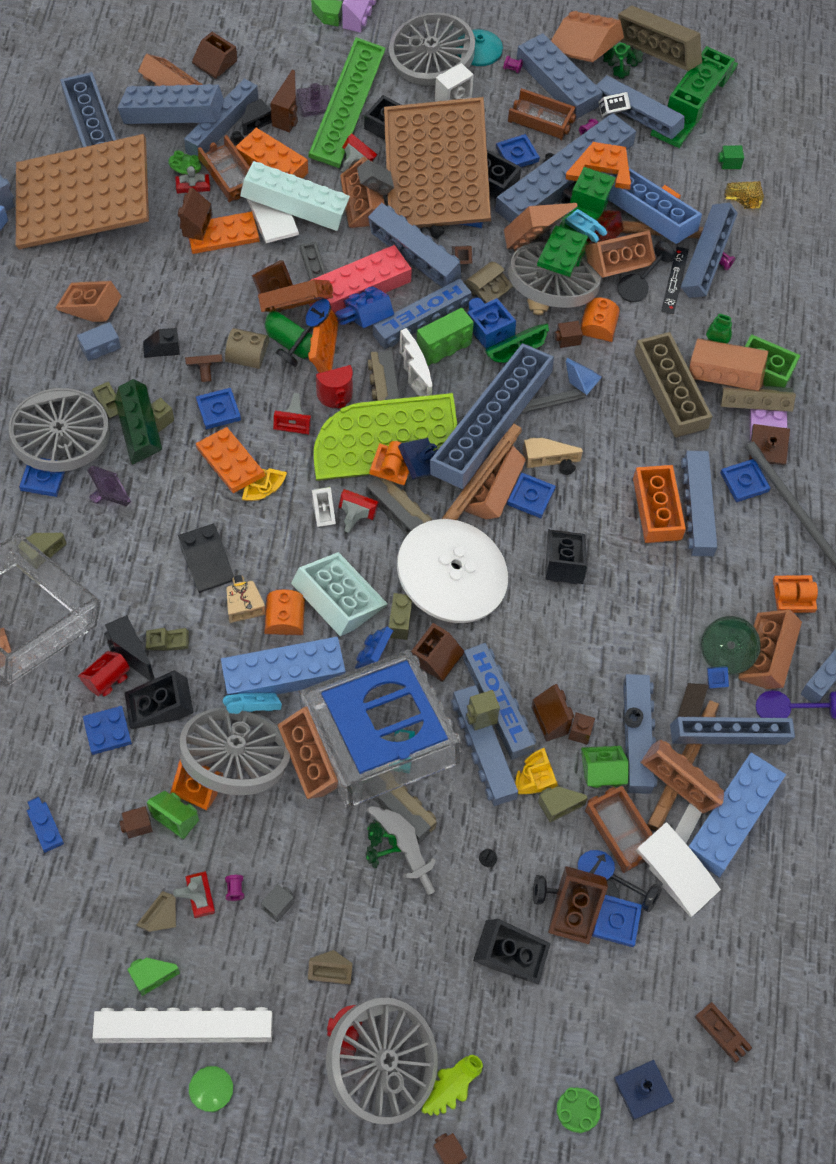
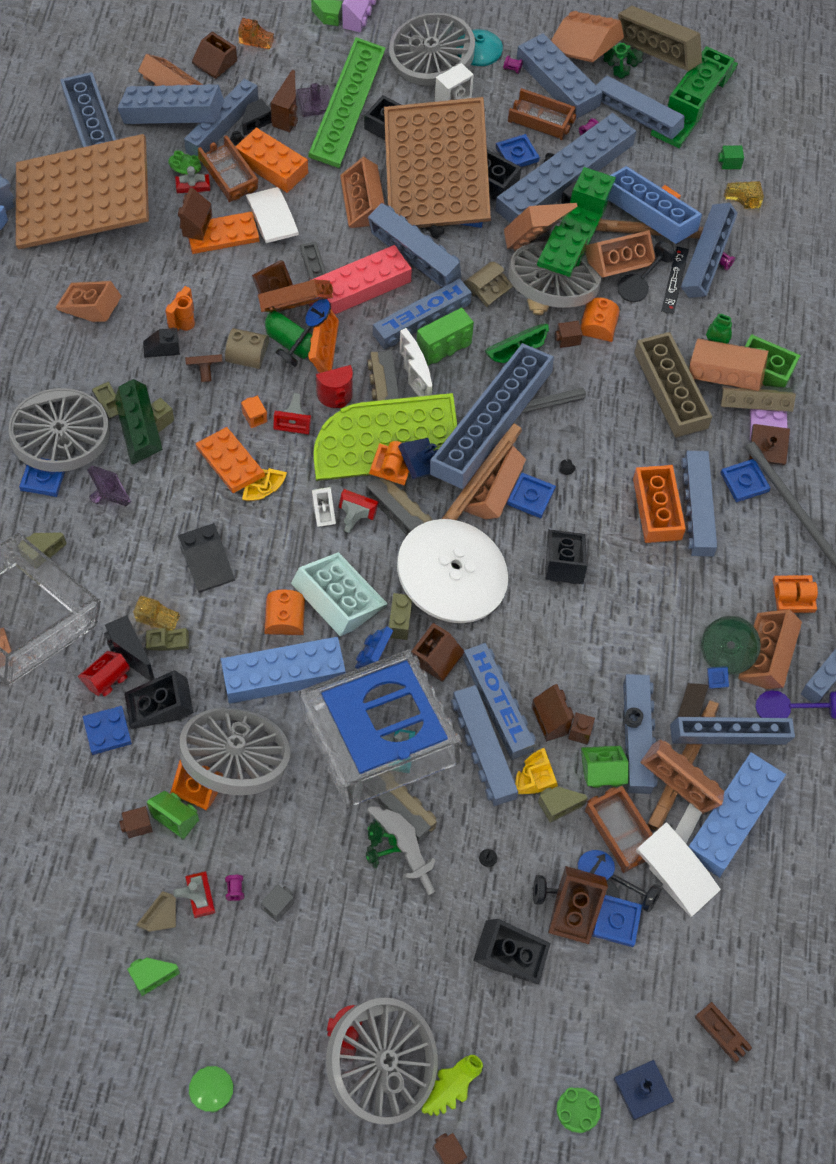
blue hinge [26,797,64,853] -> none
sand blue brick [77,322,121,361] -> none
white brick [92,1007,273,1043] -> none
blue plate [196,388,241,430] -> none
medium azure hinge [223,693,282,714] -> none
tan torso [227,575,266,623] -> none
light aqua brick [240,161,350,231] -> none
nougat slope [278,707,338,799] -> none
dark tan slope [308,950,353,984] -> none
blue brick [335,287,394,328] -> none
piece [341,133,378,172] -> none
dark grey brick [357,160,394,196] -> none
reddish brown brick [452,245,472,264] -> none
olive brick [466,690,500,731] -> none
blue brick [467,298,516,349] -> none
tan slope [523,438,583,468] -> none
medium azure hinge [565,209,607,243] -> none
orange wing [566,142,631,190] -> none
medium blue slope [566,358,601,395] -> none
clear red slope [587,210,624,242] -> none
slope [598,92,631,118] -> none
none -> clear yellow arch [133,595,180,631]
none -> orange plate [165,286,195,331]
none -> clear orange arch [238,18,274,49]
none -> orange brick [241,395,268,428]

